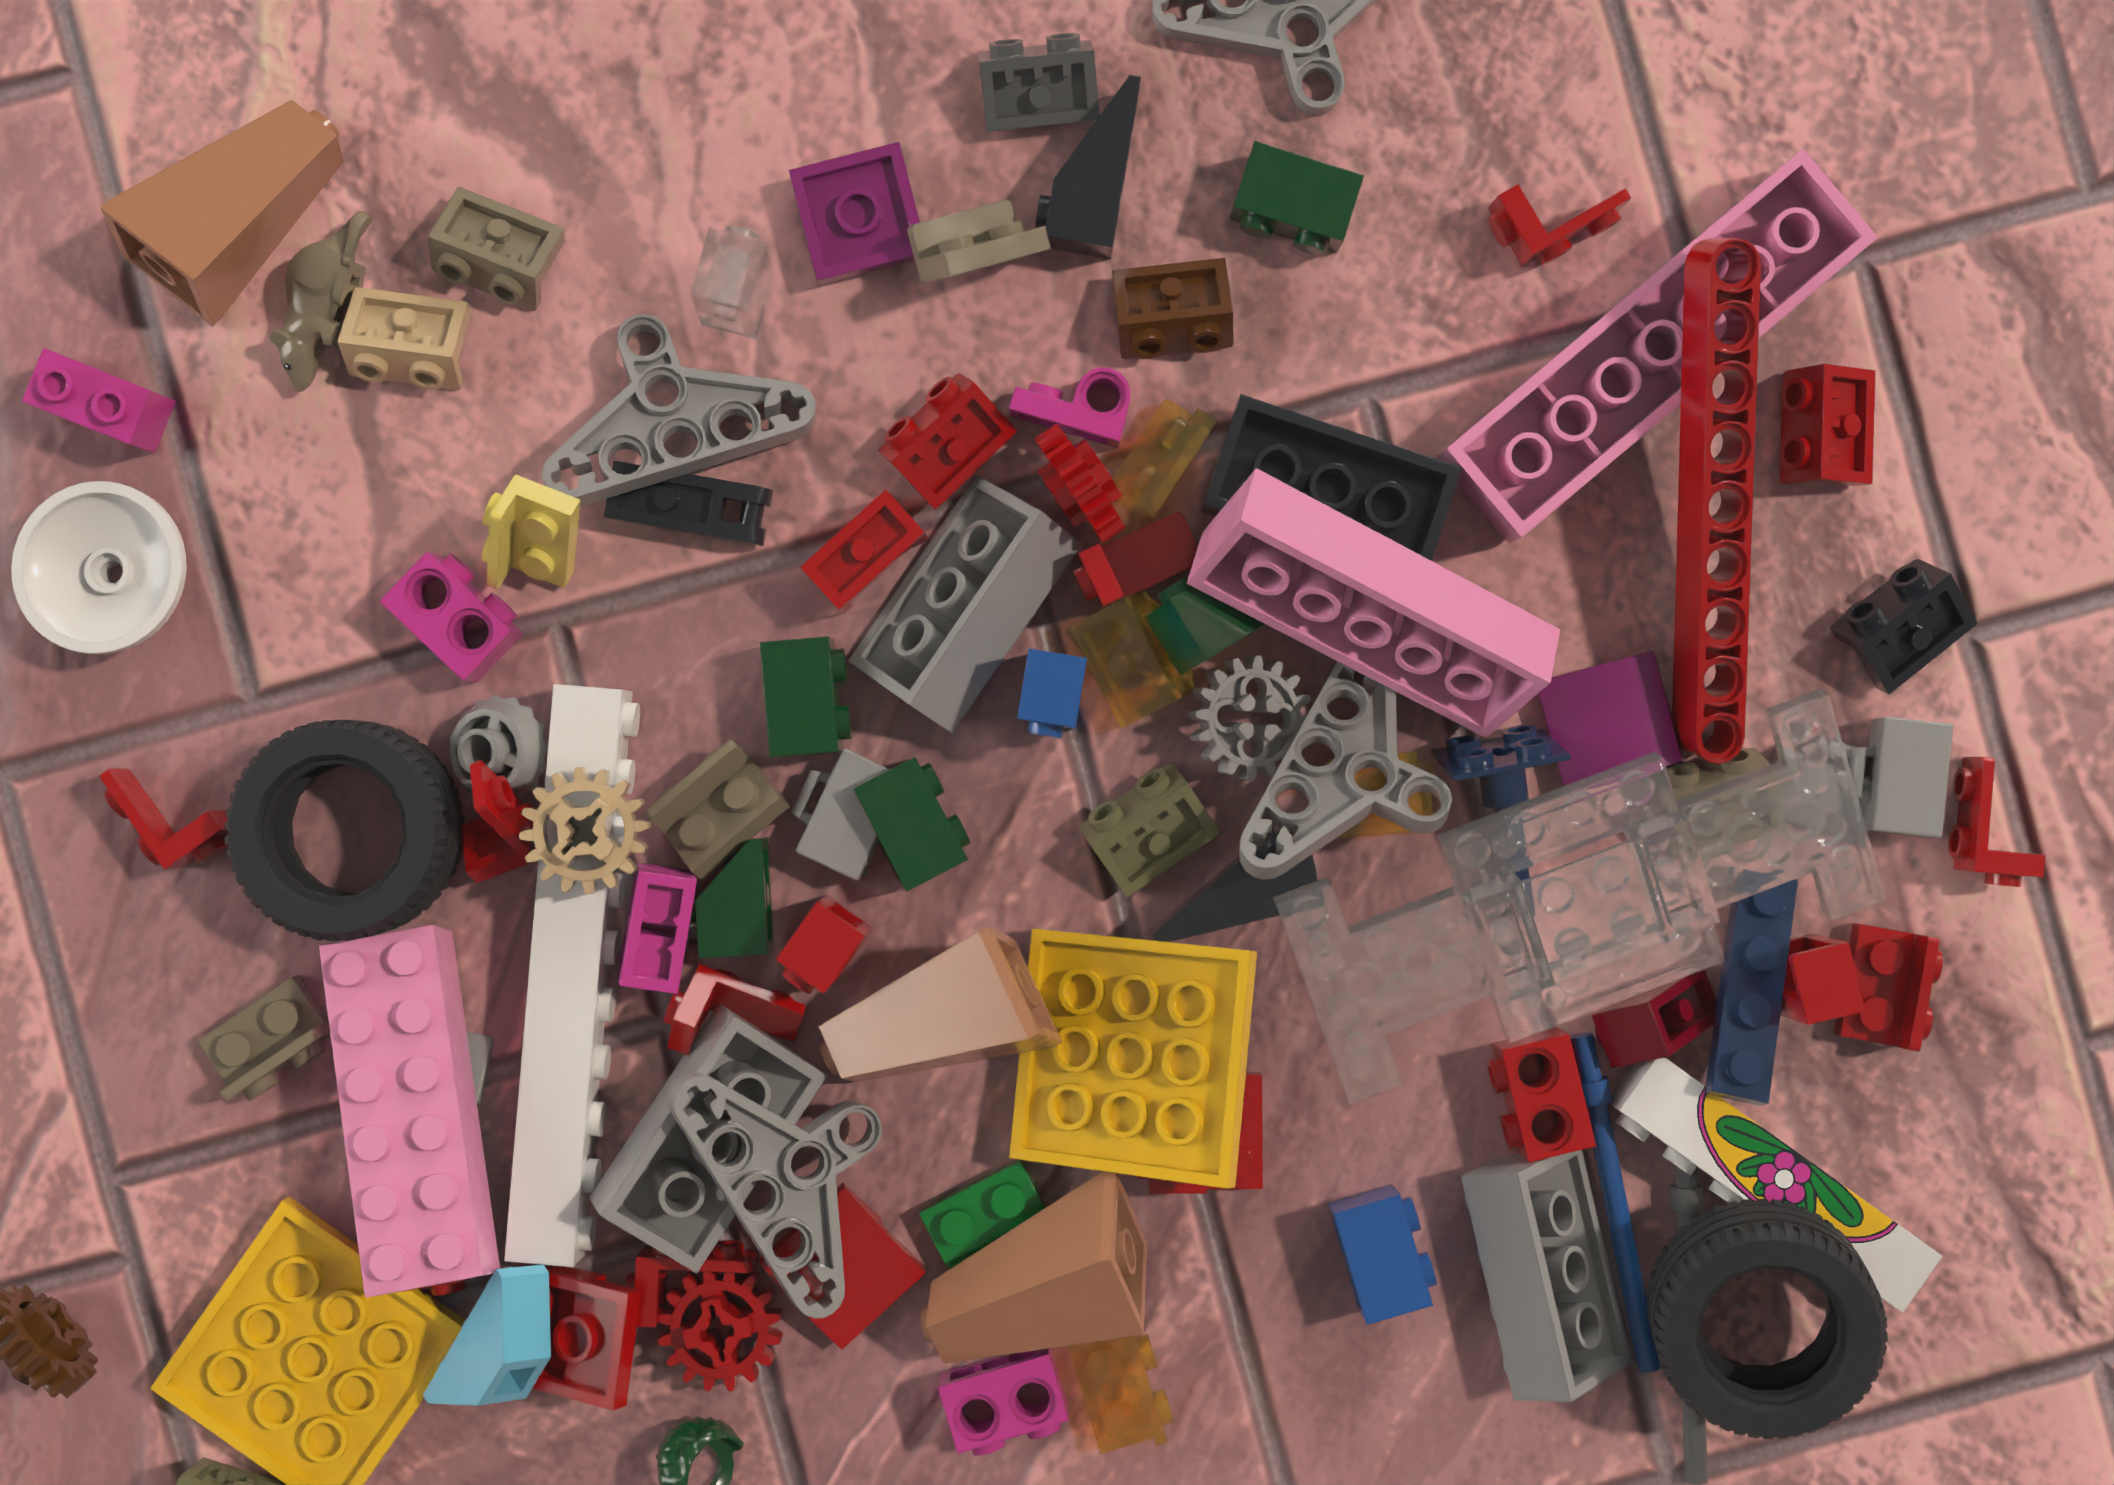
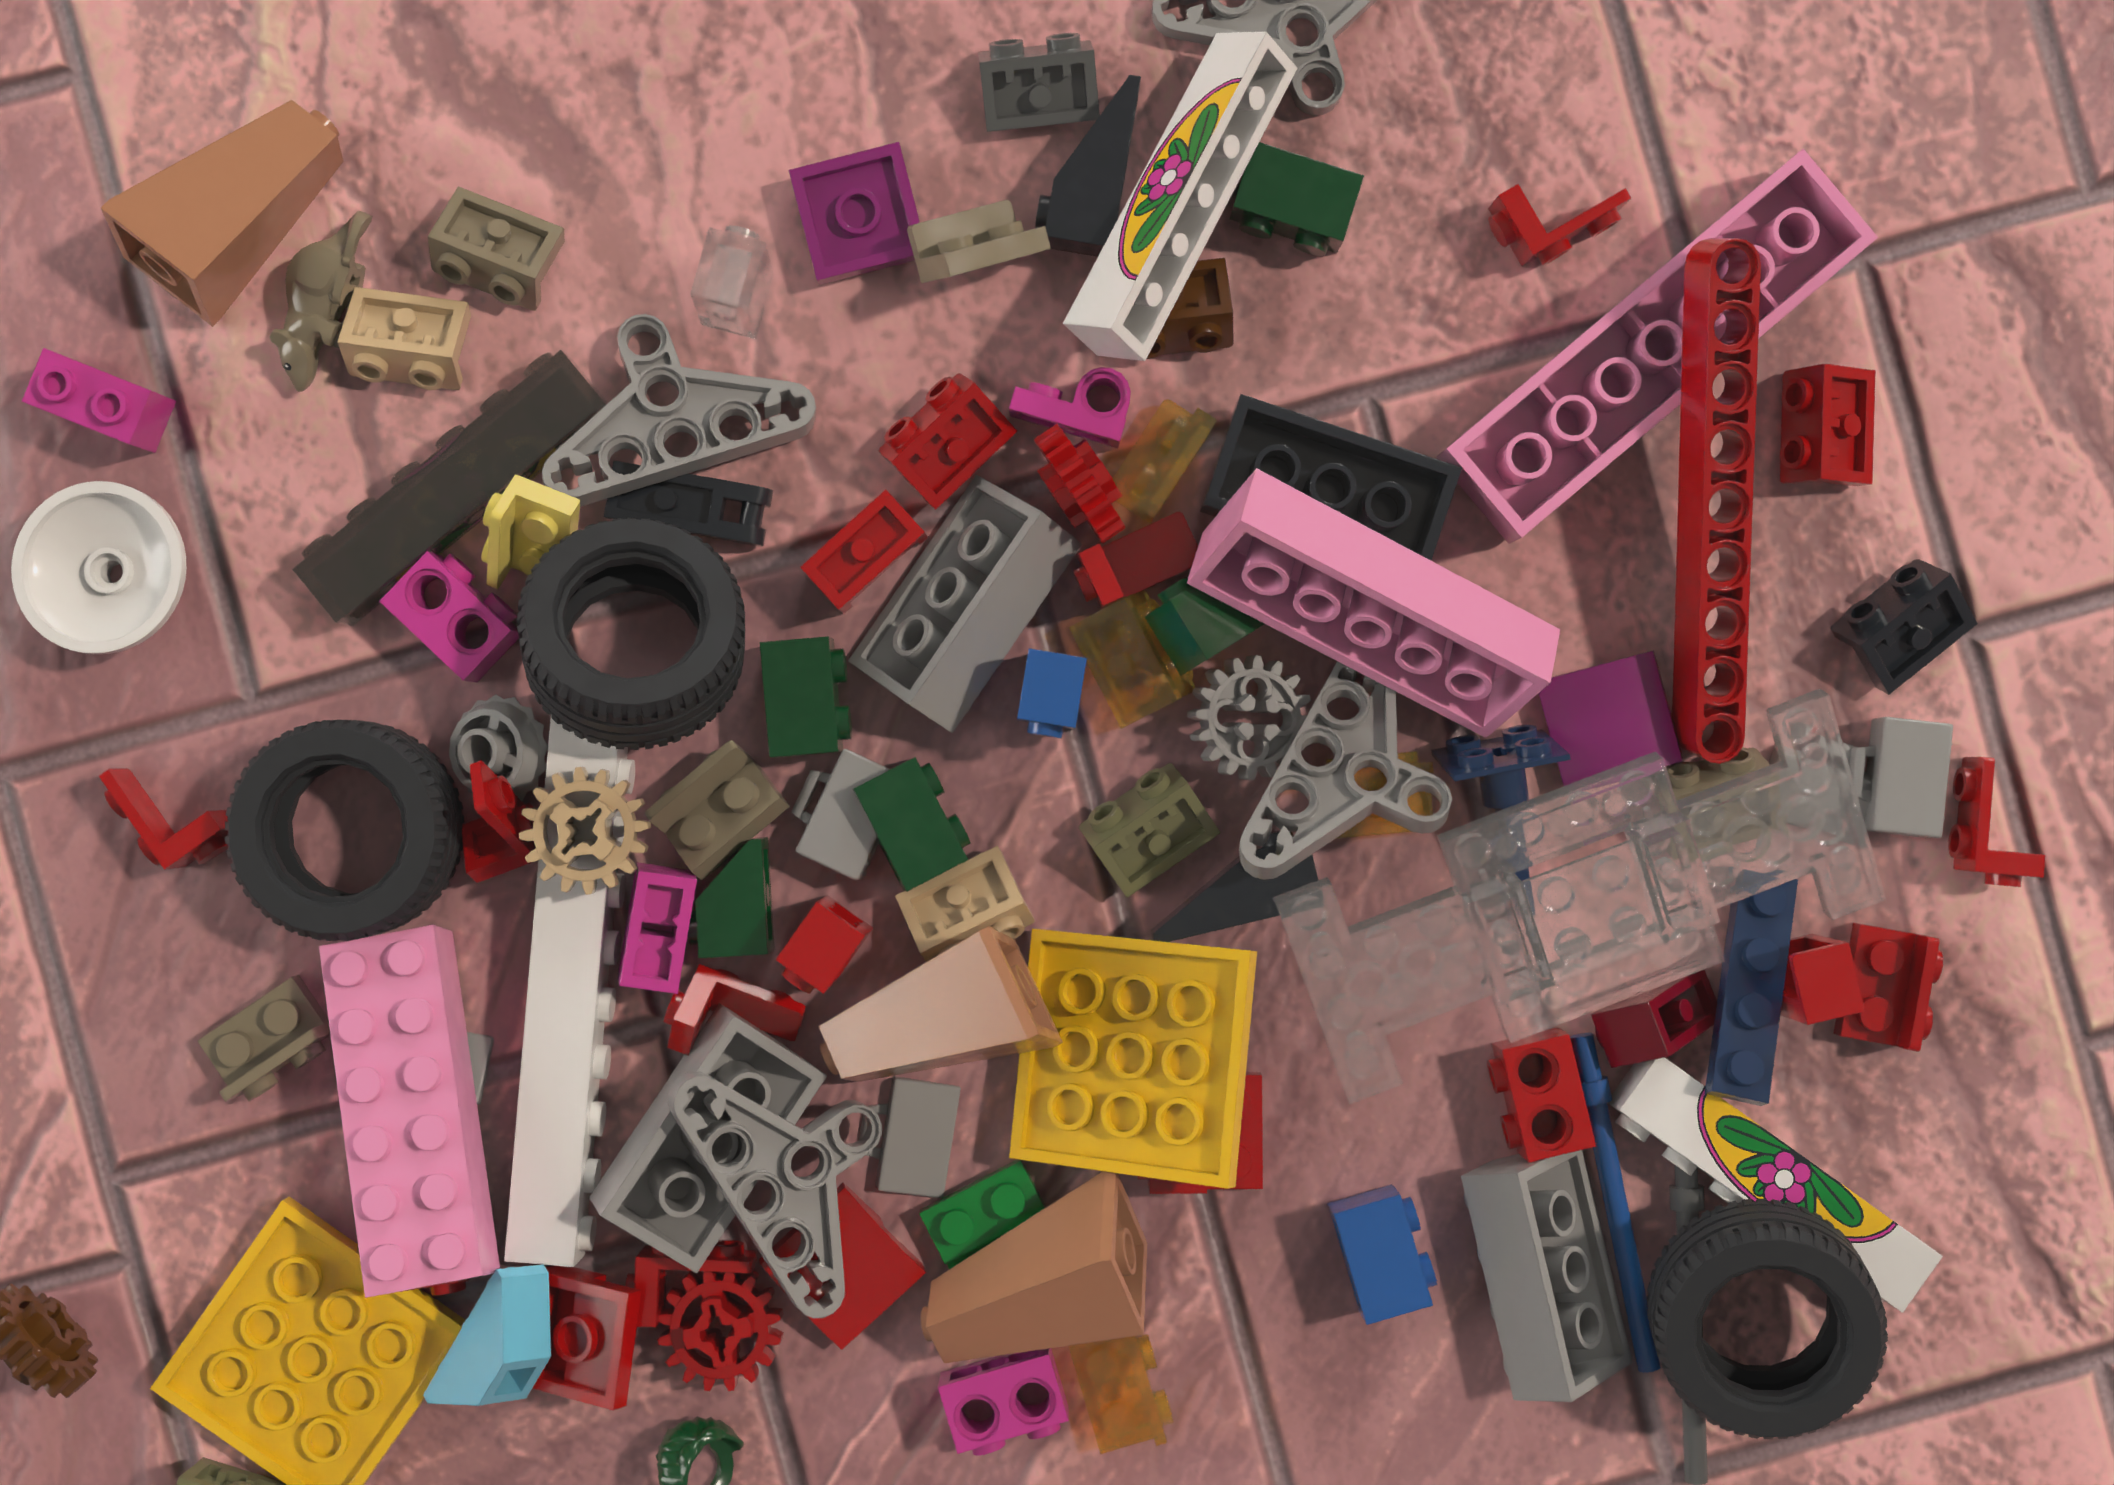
none -> clear smoke brick [292,350,608,626]
none -> black tyre [517,518,745,750]
none -> light grey piece [859,1076,961,1198]
none -> tan bracket [895,846,1035,962]
none -> white brick [1063,32,1298,361]

